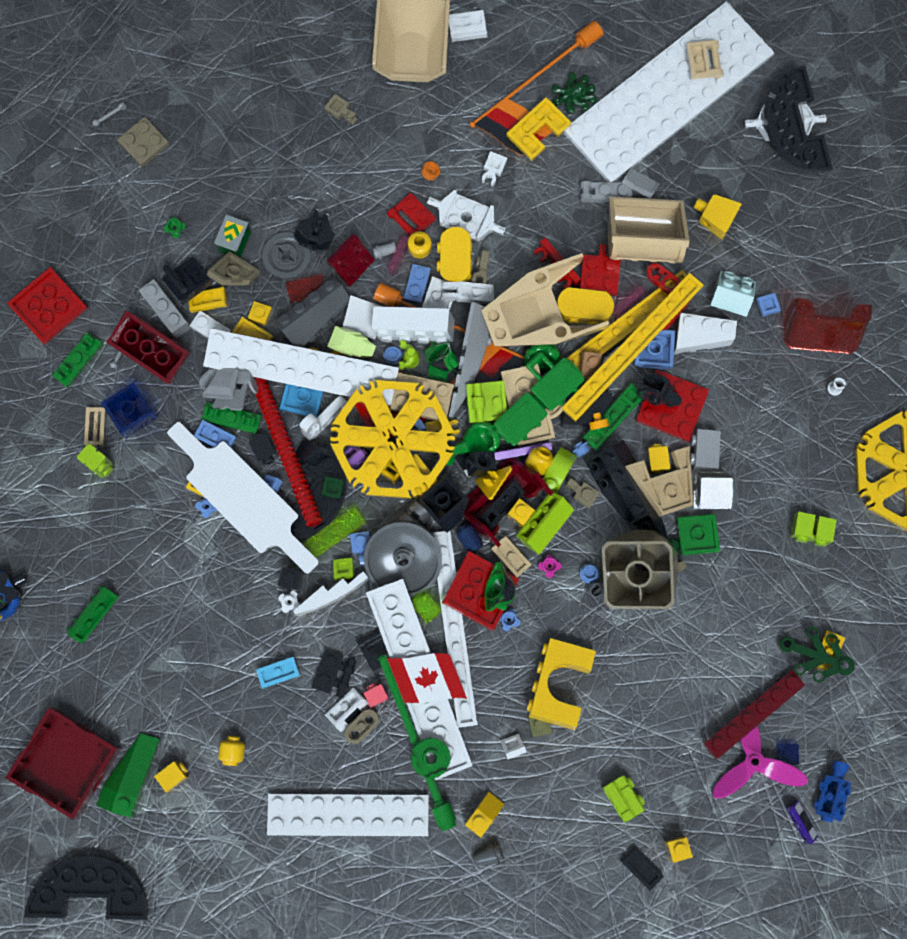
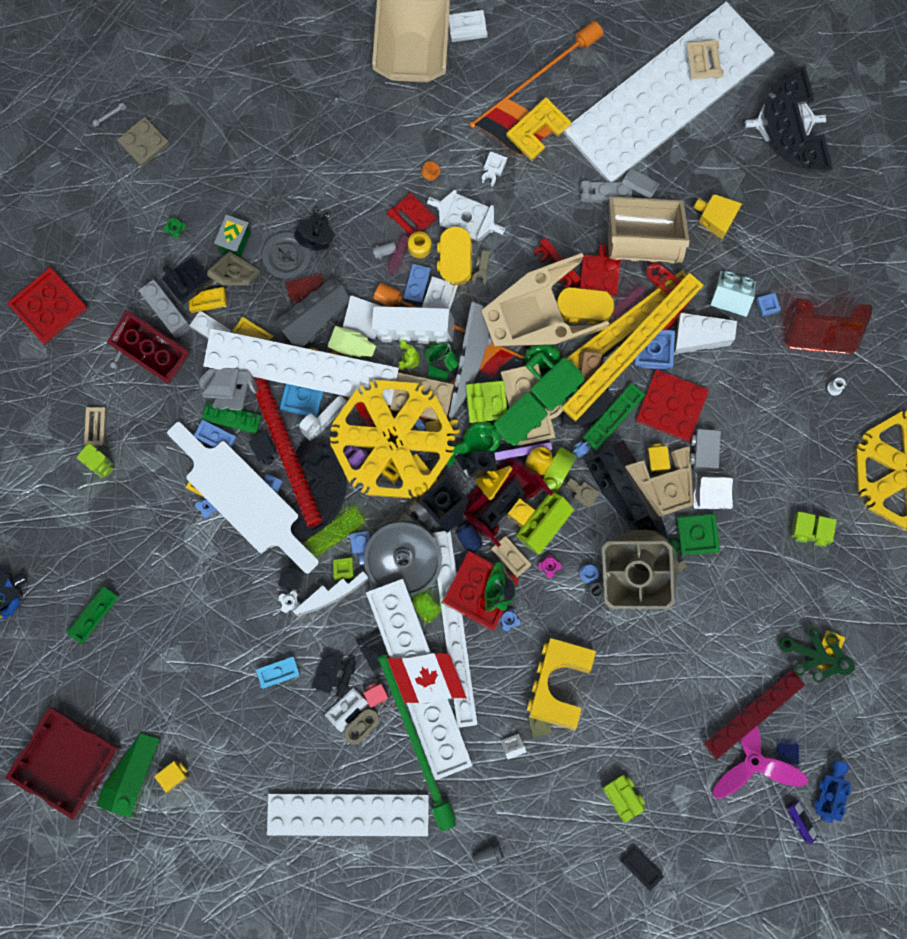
black plate [24,855,148,920] -> none
green plate [52,332,104,388] -> none
clear blue brick [101,382,158,439] -> none
yellow head [218,735,246,766] -> none
yellow plate [248,301,272,326] -> none
dark green tile [321,476,344,499] -> none
dark tan plate [324,94,357,125] -> none
dark red plate [327,234,374,287] -> none
medium blue plate [383,346,402,365] -> none
green tile [410,738,451,779] -> none
white hinge [442,281,494,305] -> none
yellow slope [465,792,504,838] -> none
dark green animal [551,72,597,114] -> none
light orange tile [589,413,609,430] -> none
black hinge [636,374,682,408] -> none
yellow brick [664,836,693,863] -> none

